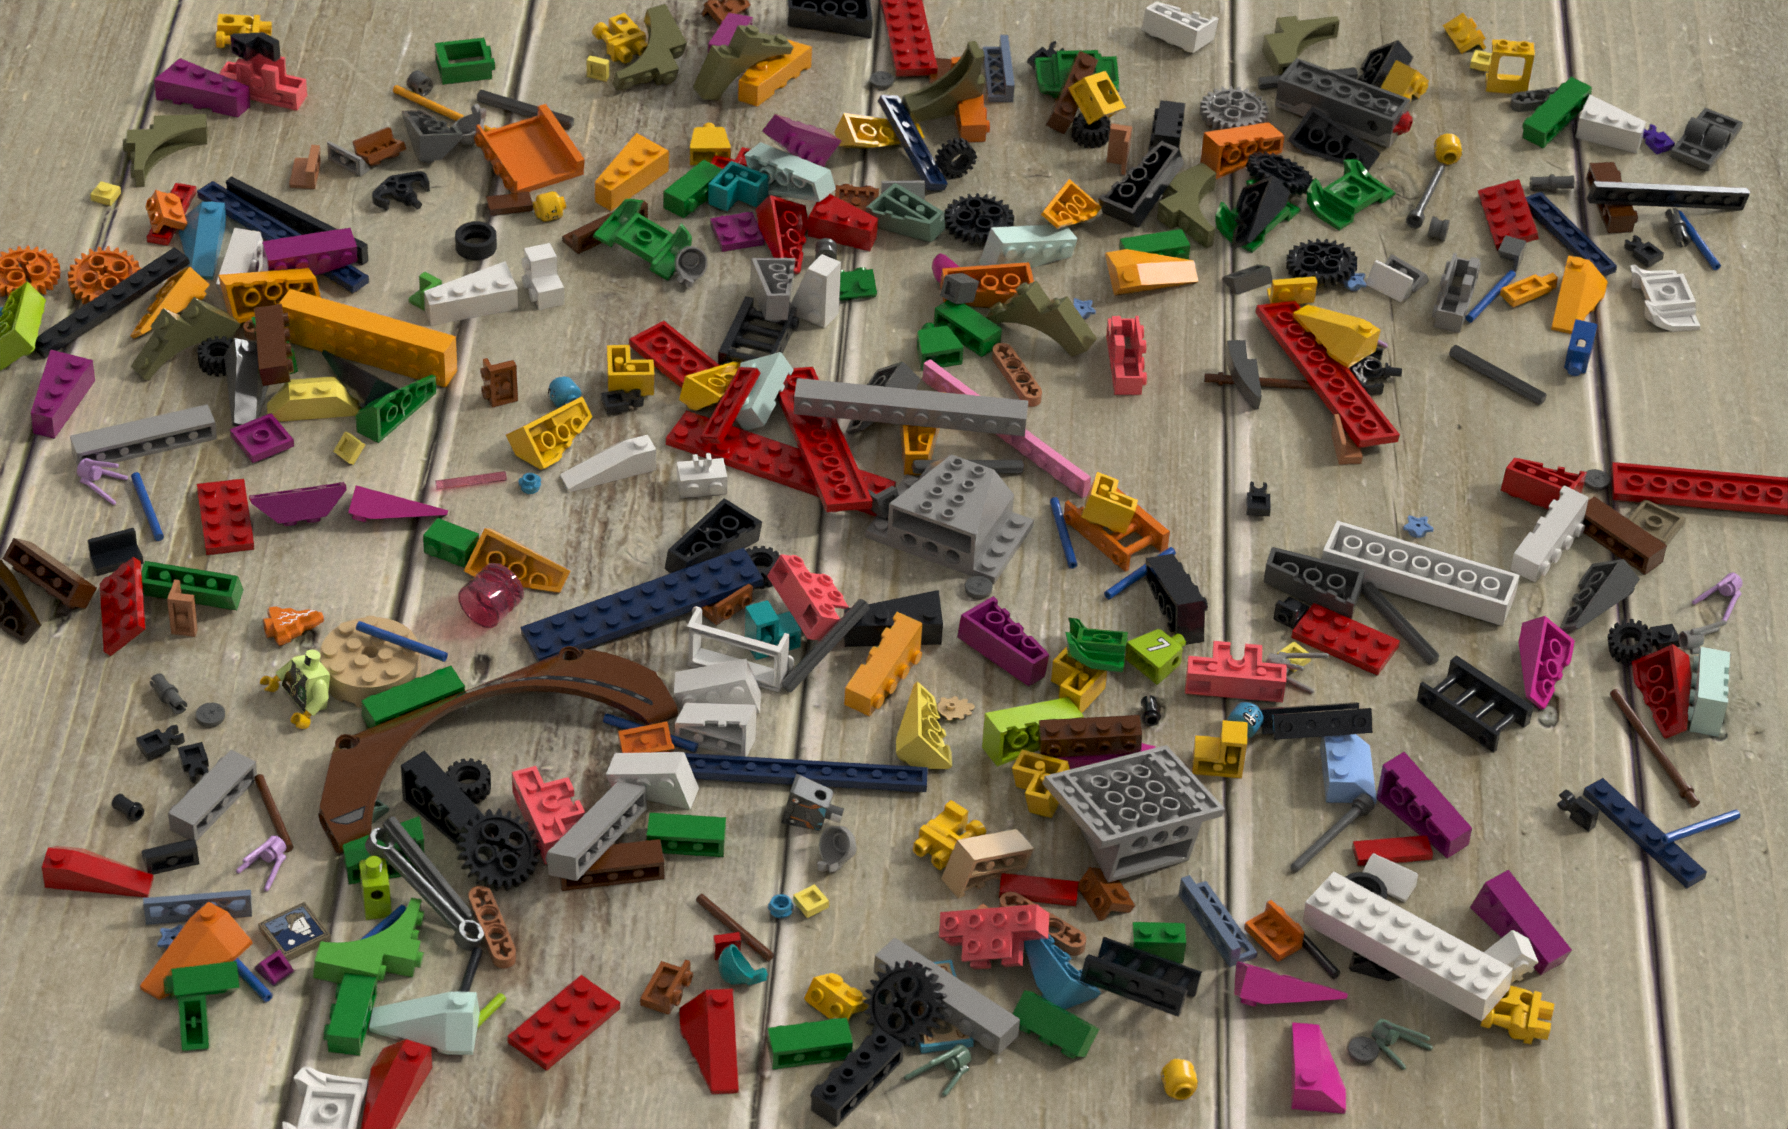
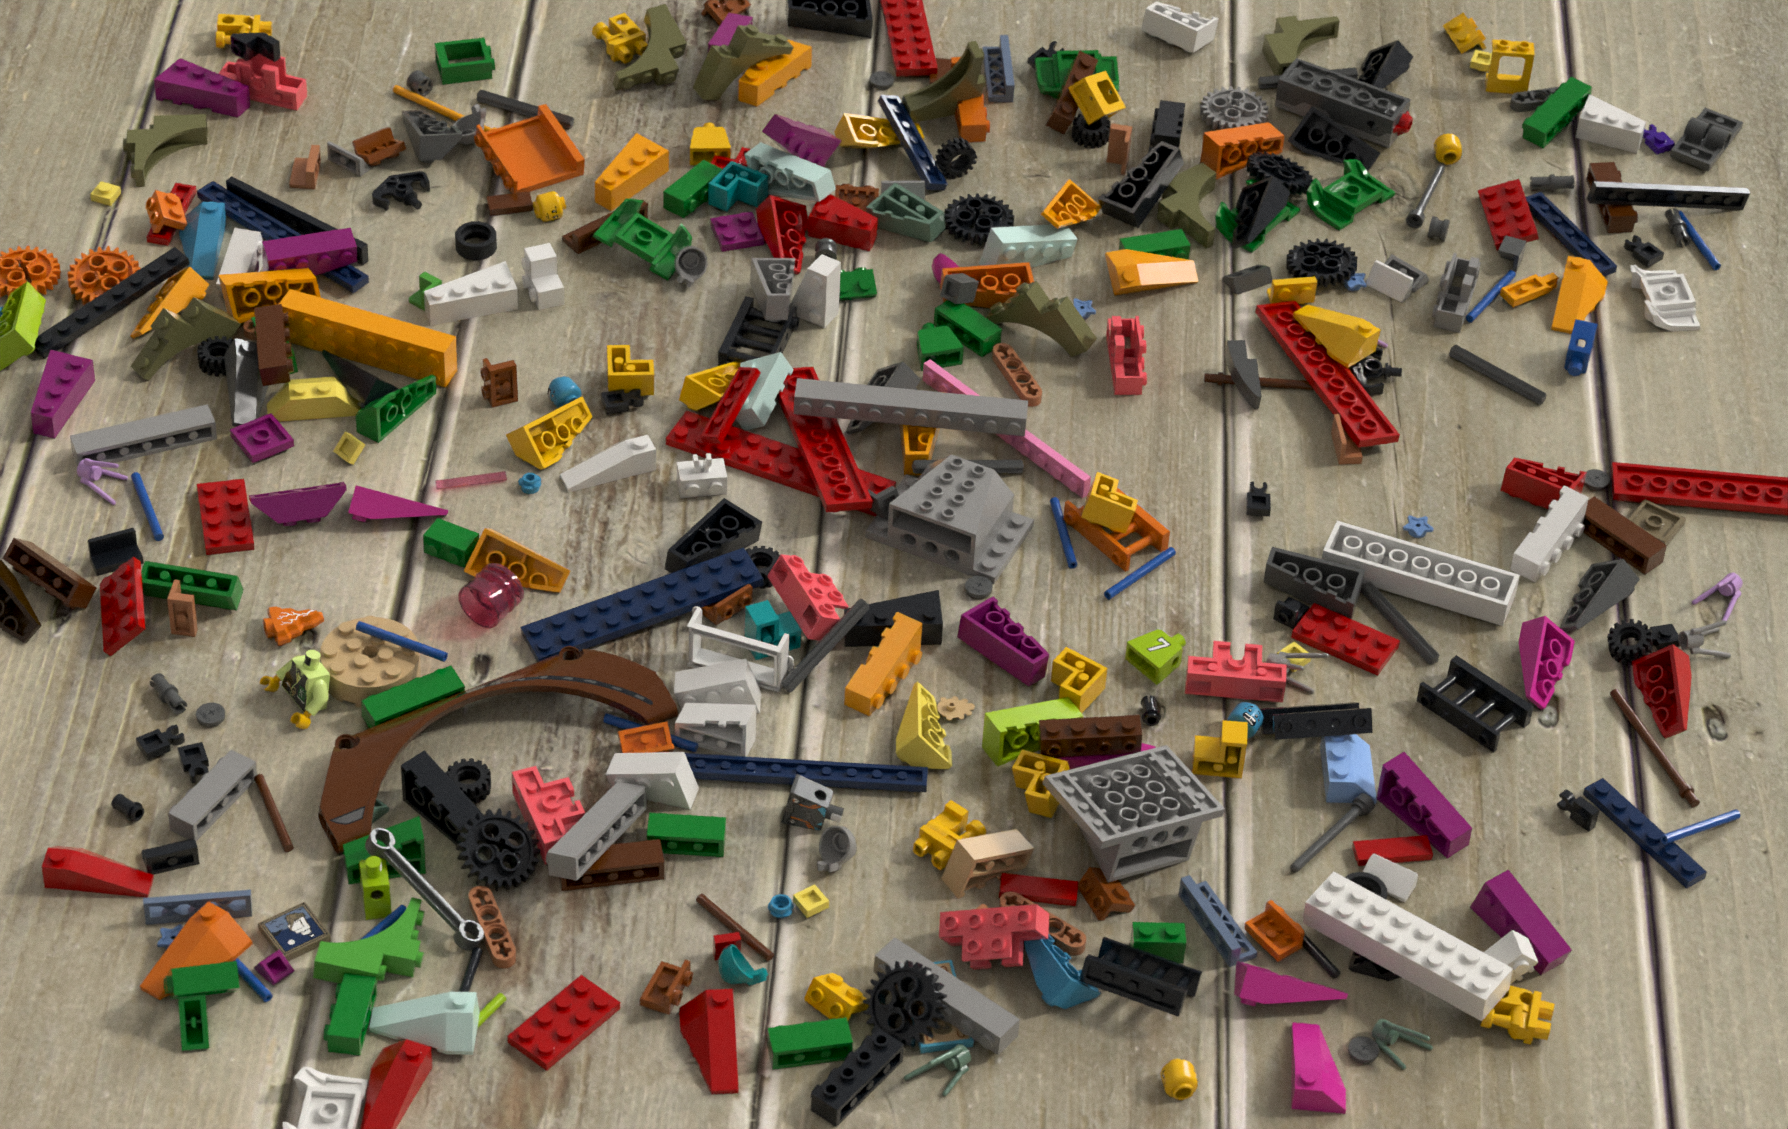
lavender plant [236,836,286,892] -> none
dark grey axle [382,816,473,920] -> none
light yellow plate [587,56,609,82] -> none
red plate [629,321,720,388] -> none
green brick [1012,990,1100,1059] -> none
green piece [1065,617,1128,672] -> none
black wedge [1146,554,1208,645] -> none
yellow brick [1381,60,1429,103] -> none
light aqua wedge [1688,647,1730,737] -> none

